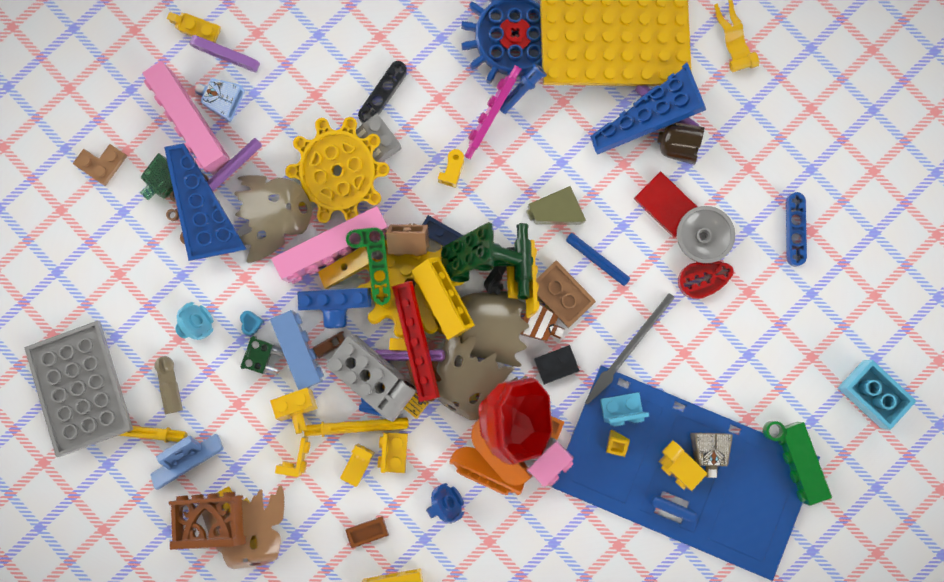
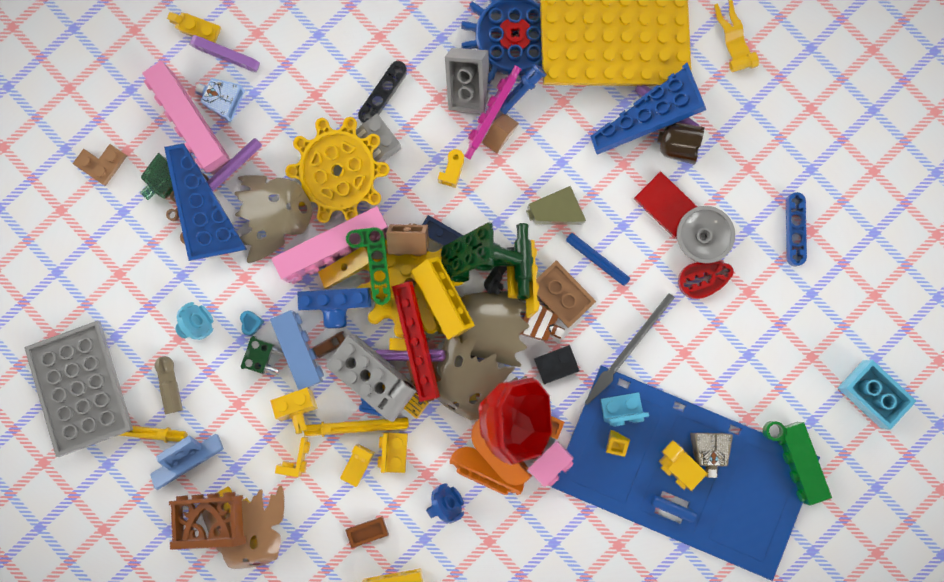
none -> light grey slope [445,48,489,113]
none -> medium nougat slope [482,114,519,154]

